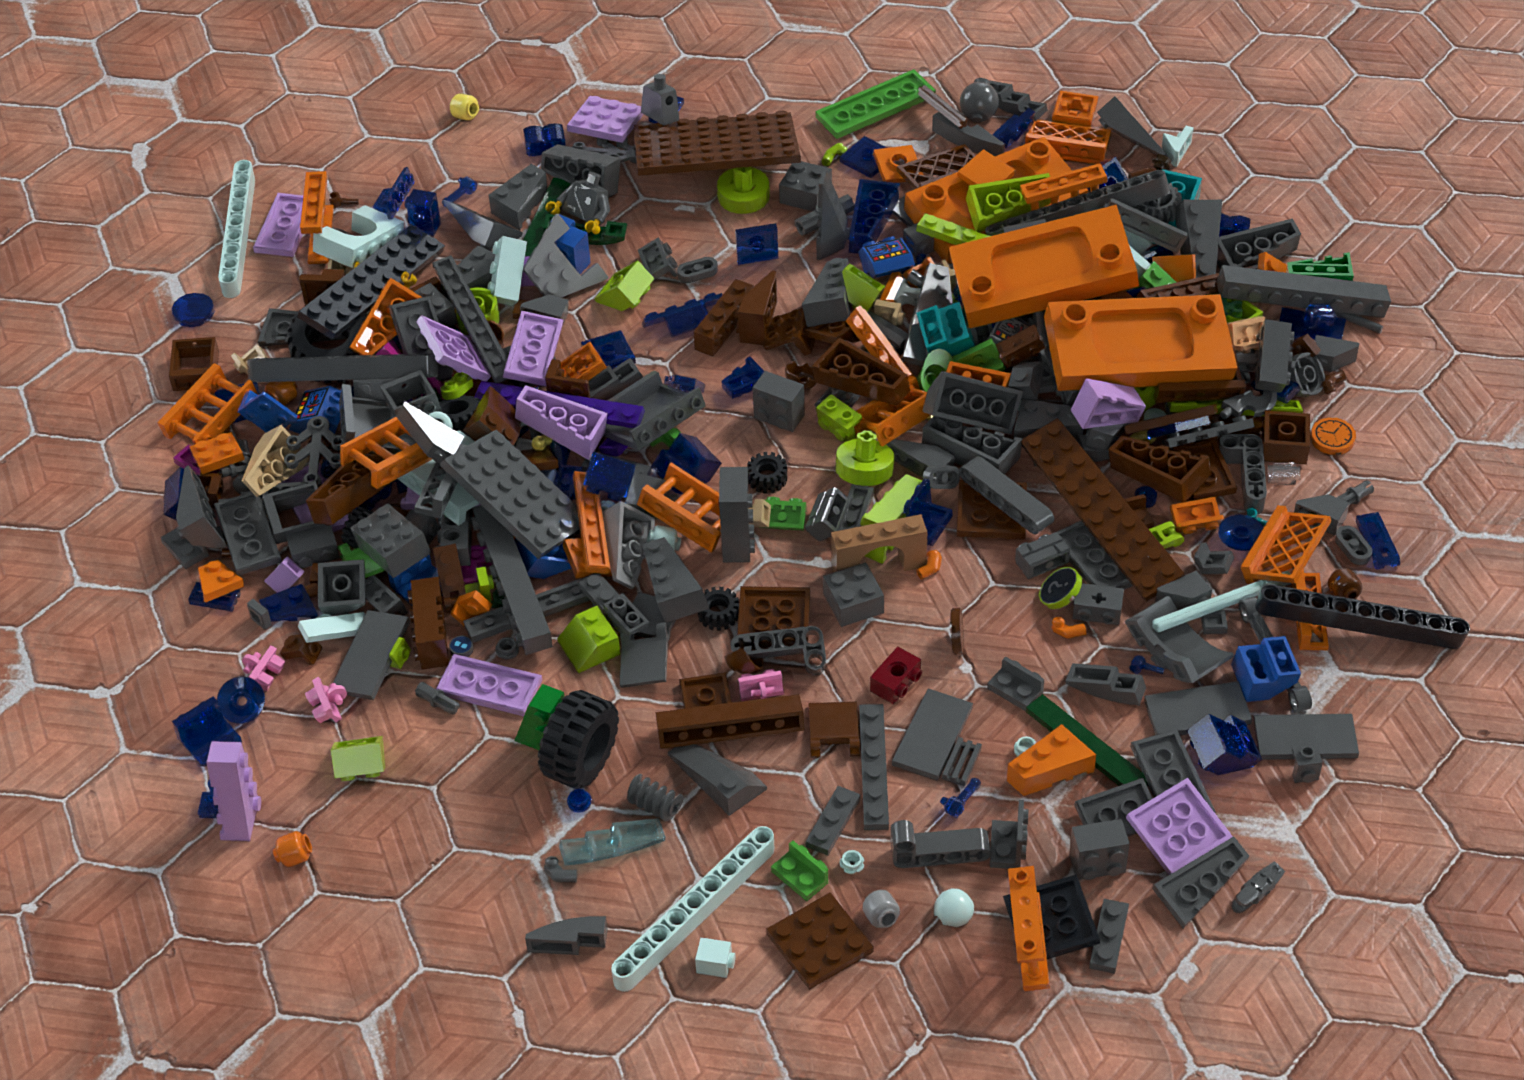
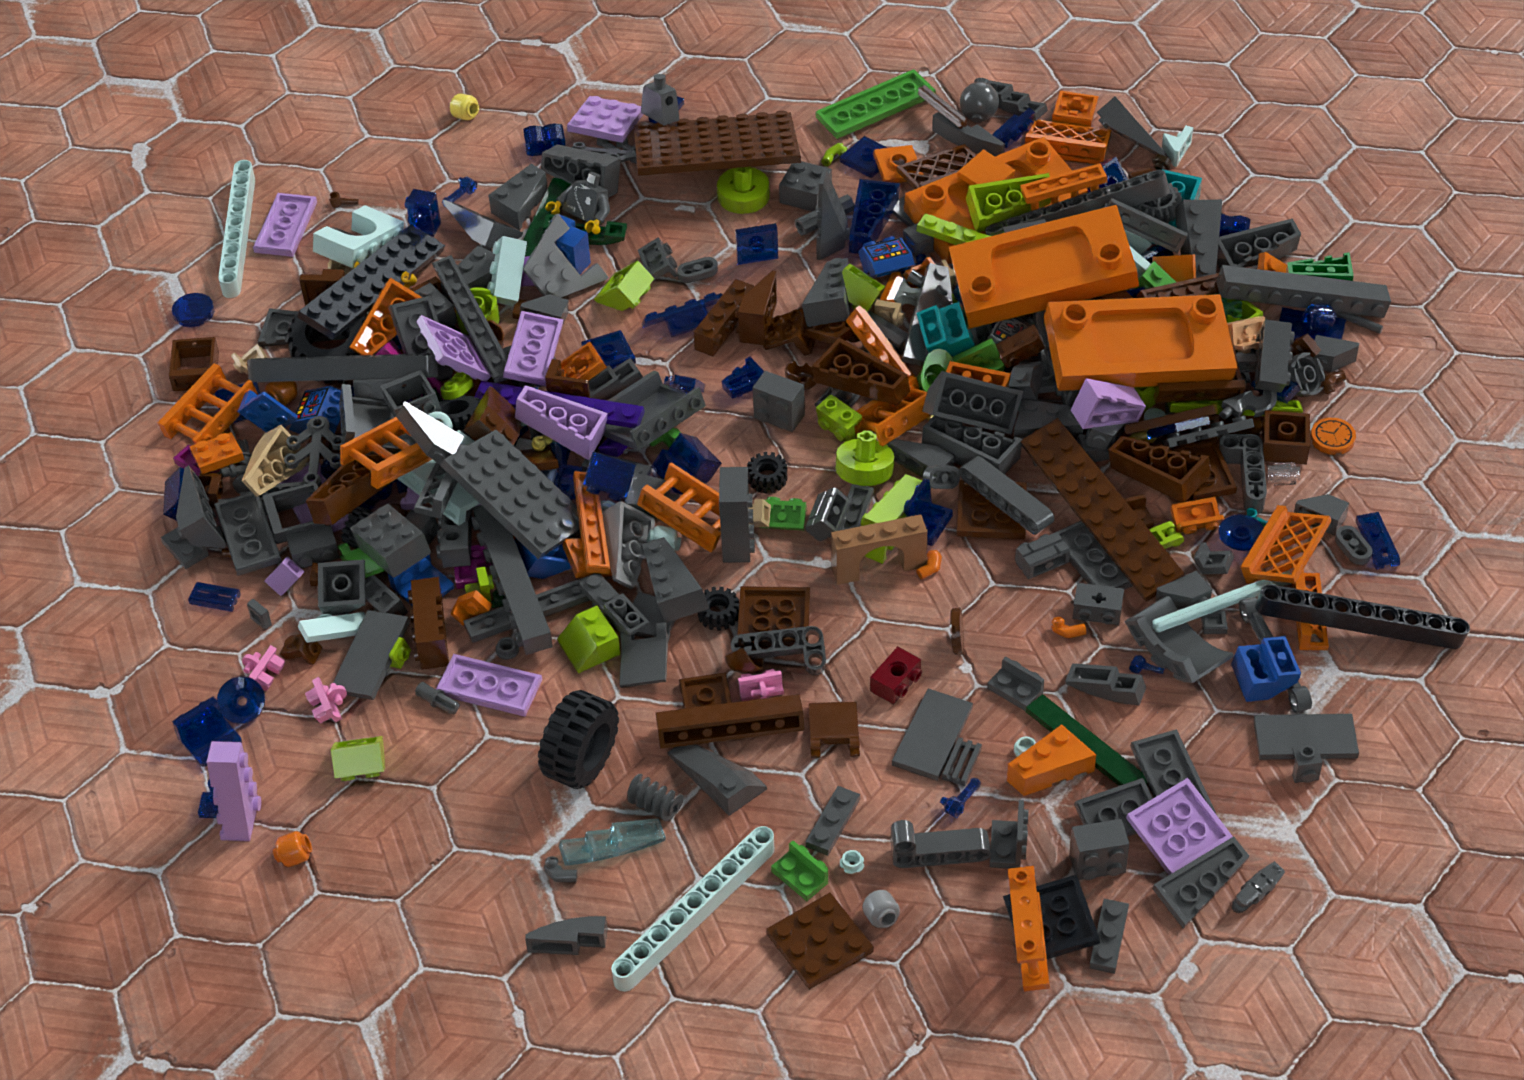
orange wing [198,560,244,602] -> none
clear blue wing [259,583,318,622] -> none
orange fence [300,171,334,264] -> none
reddish brown hand [305,583,318,600] -> none
clear blue bracket [373,167,414,220] -> none
reddish brown plate [433,543,466,612] -> none
tile [449,635,474,657] -> none
green wedge [514,684,565,751] -> none
clear blue plate [567,789,592,813] -> none
light aqua brick [695,938,736,978] -> none
dark grey brick [823,562,884,627] -> none
dark grey plate [859,704,889,830] -> none
light aqua hair [934,888,974,927] -> none
tile [1039,567,1082,609] -> none
clear blue tile [1134,486,1157,508] -> none
dark grey tile [1144,681,1252,735] -> none
clear blue piece [1187,713,1262,775] -> none
reddish brown head [1327,568,1363,599] -> none
dark grey axle [1336,480,1374,506] -> none

